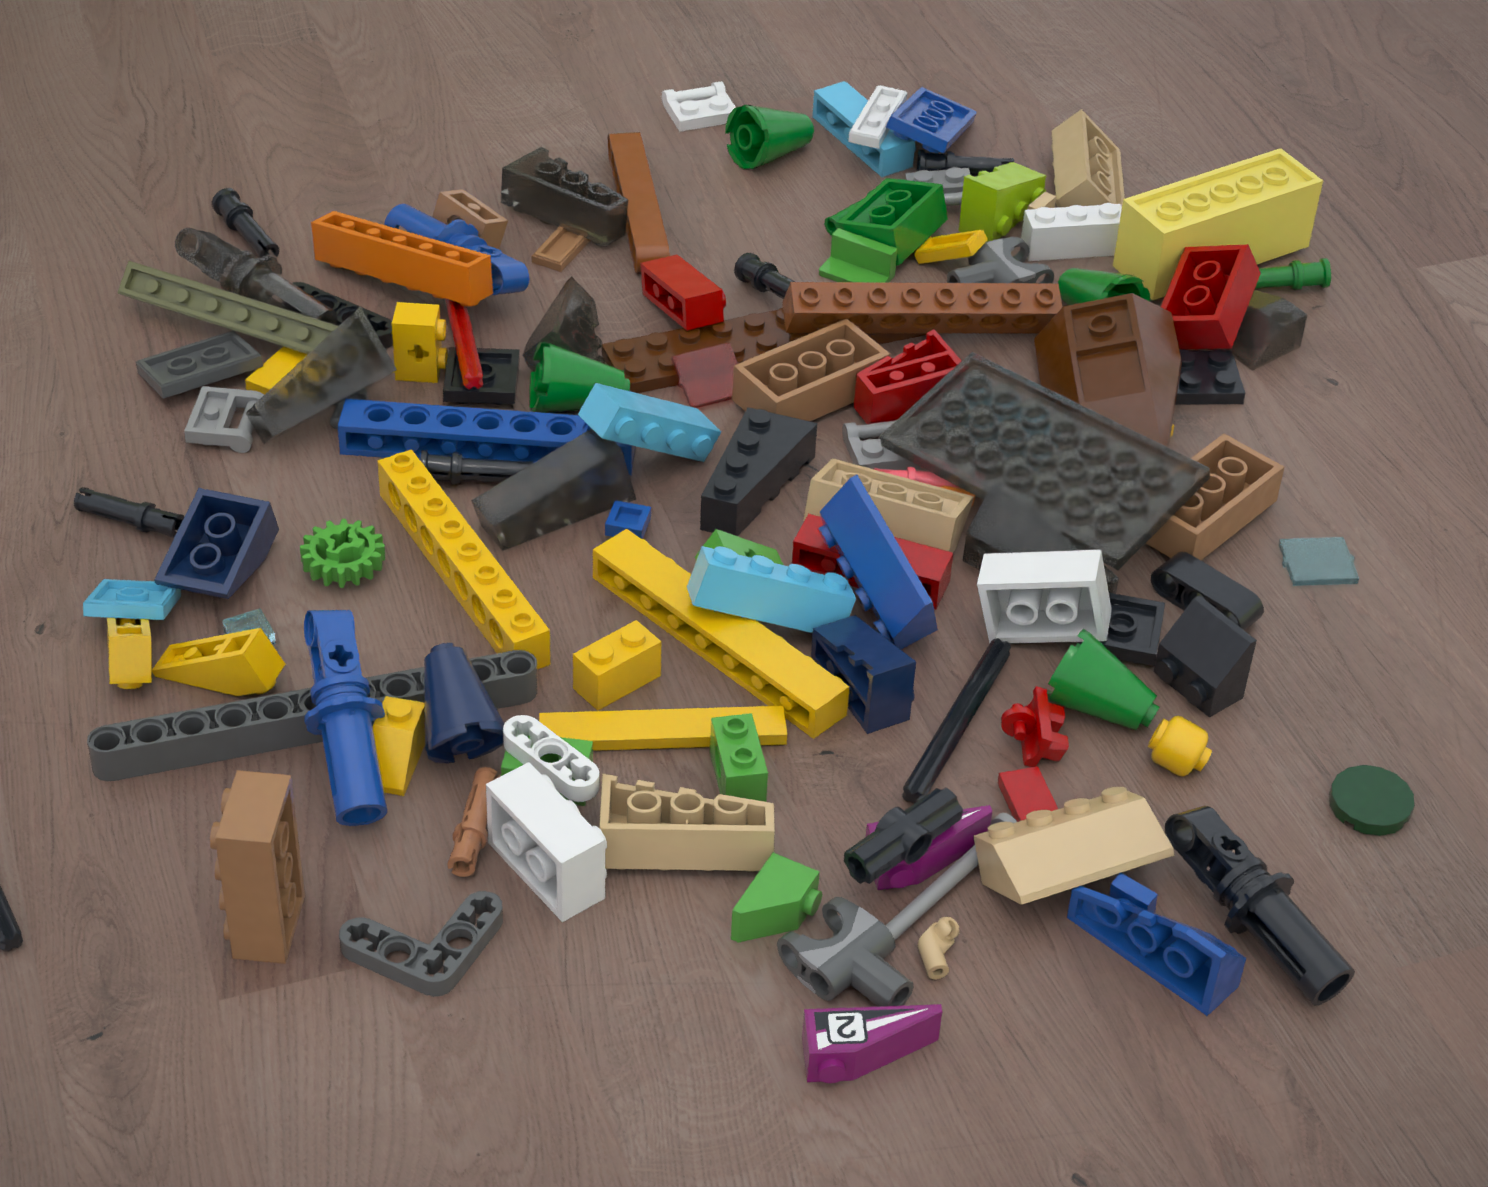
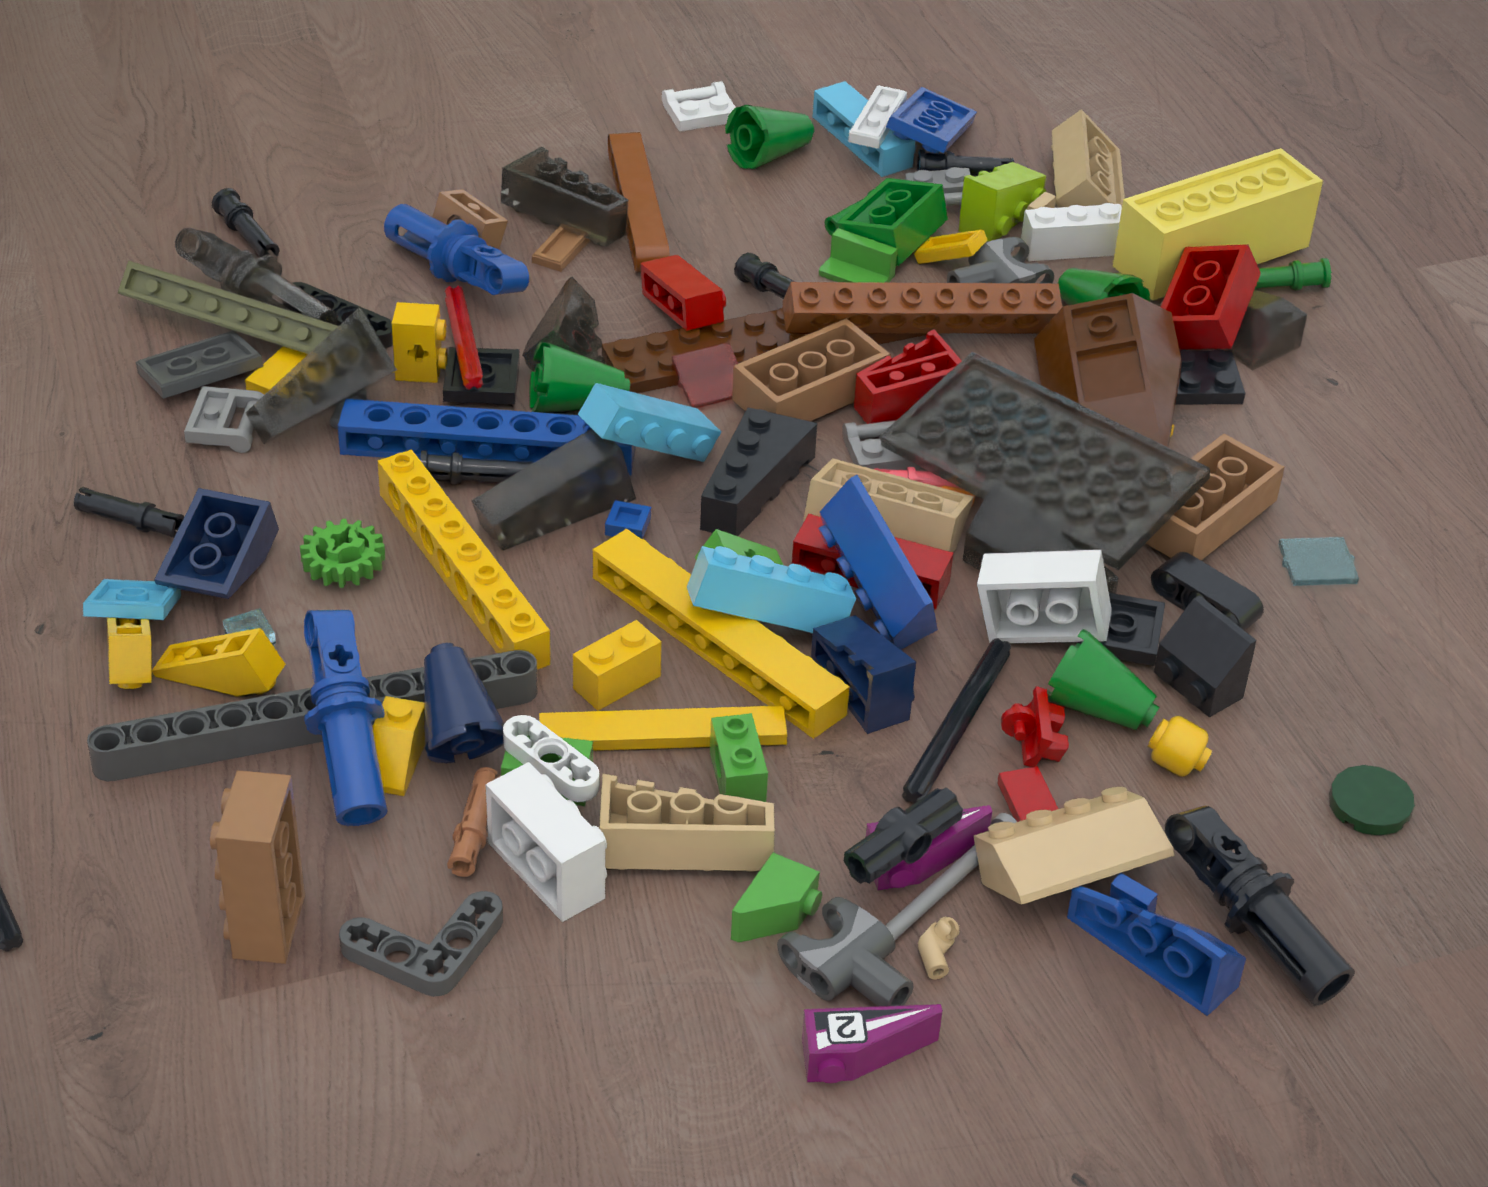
orange brick [311,211,493,307] -> none

